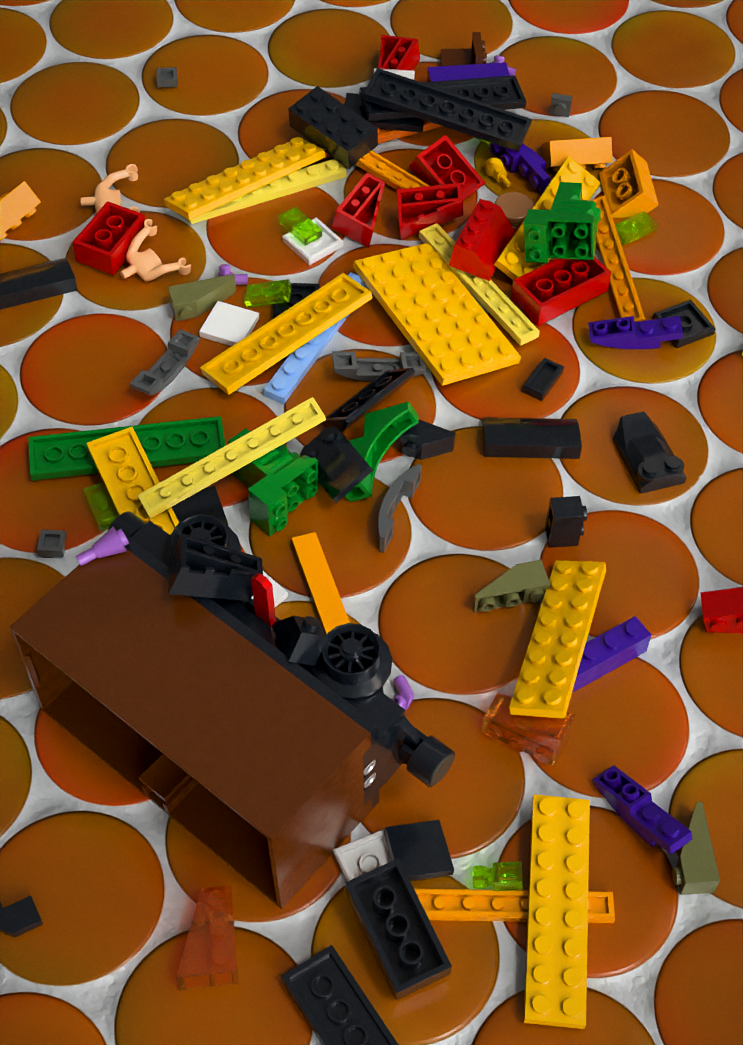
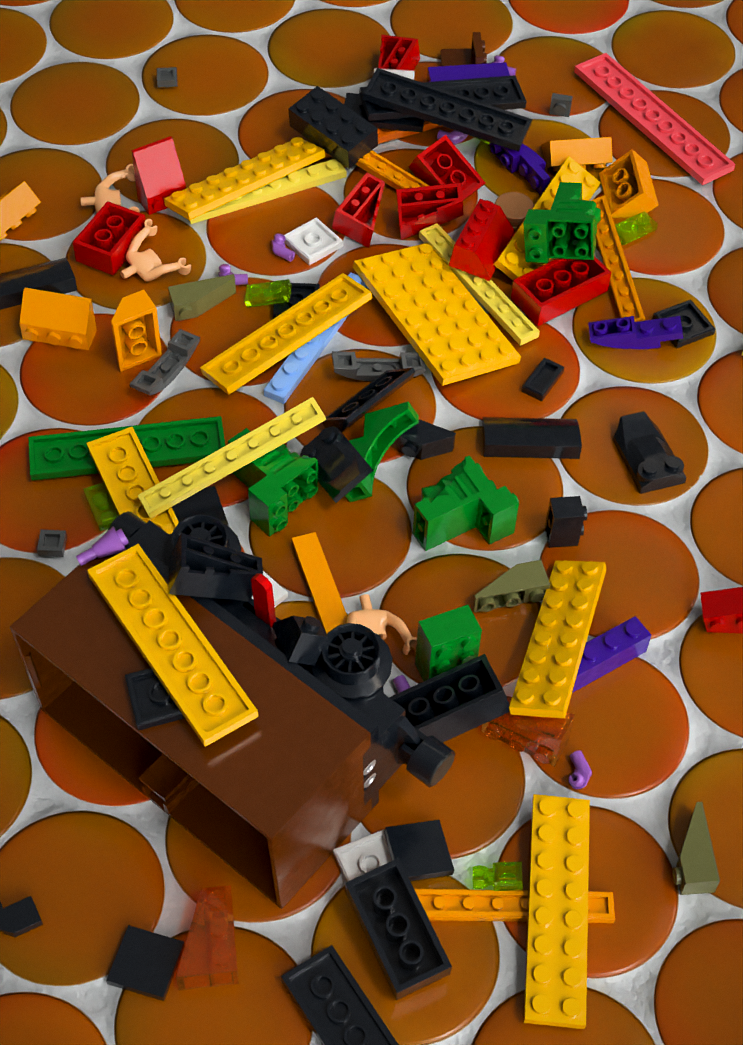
white tile [199,301,259,346] -> none
clear neon green plate [278,206,322,246] -> none
dark grey slope [378,464,422,553] -> none
yellow piece [485,157,512,187] -> none
dark purple slope [593,765,692,854] -> none
none -> light orange slope [19,288,97,350]
none -> yellow plate [87,544,258,747]
none -> black tile [106,925,185,1001]
none -> light orange slope [111,290,162,372]
none -> black tile [125,668,185,731]
none -> slope [131,136,186,215]
none -> medium lavender arm [271,233,295,262]
none -> light nougat piece [346,594,417,655]
none -> black brick [389,654,510,743]
none -> green brick [412,455,519,551]
none -> green brick [415,605,482,681]
none -> medium lavender arm [437,130,468,145]
none -> medium lavender arm [568,750,592,789]
none -> coral plate [574,53,735,185]

